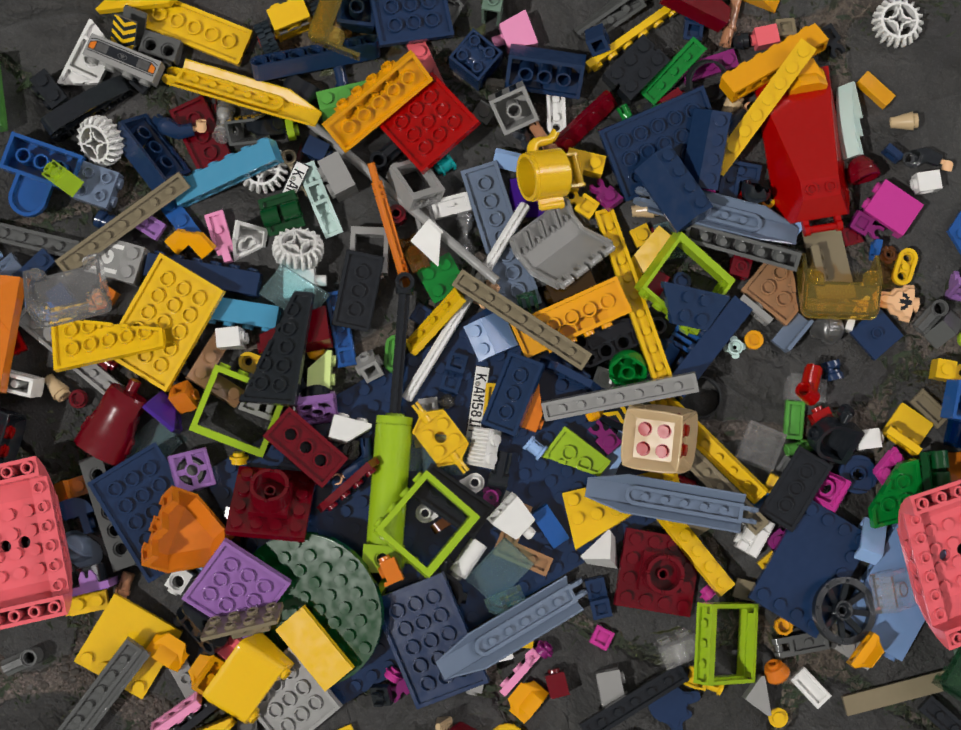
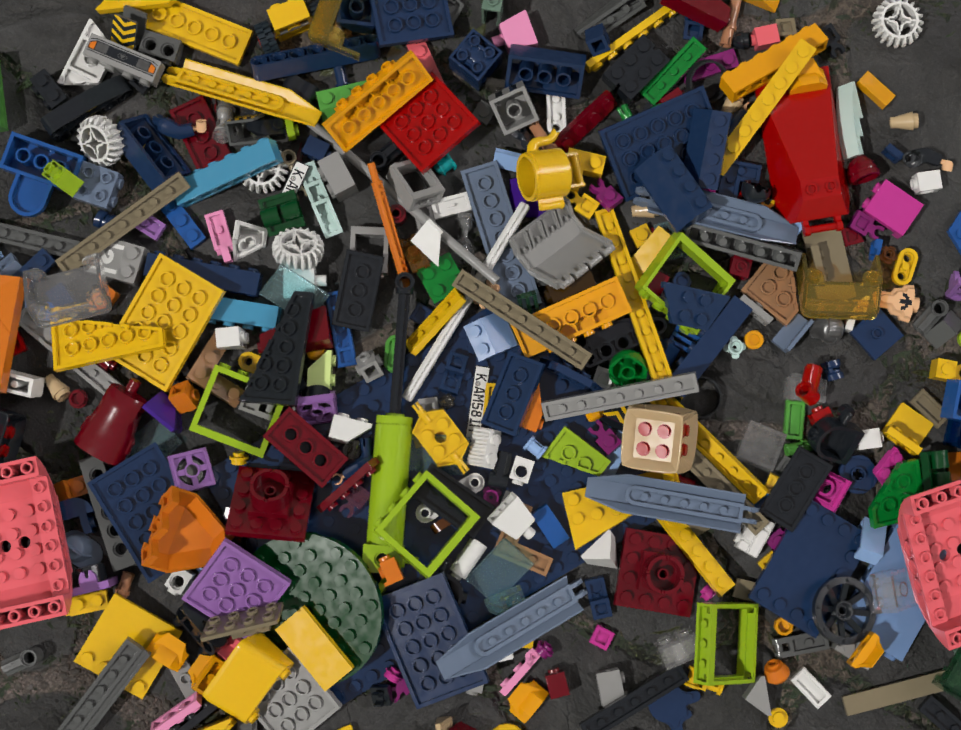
light orange tile [164,228,216,259] -> none
none -> clear pink plate [339,485,370,518]
none -> white brick [509,456,535,486]

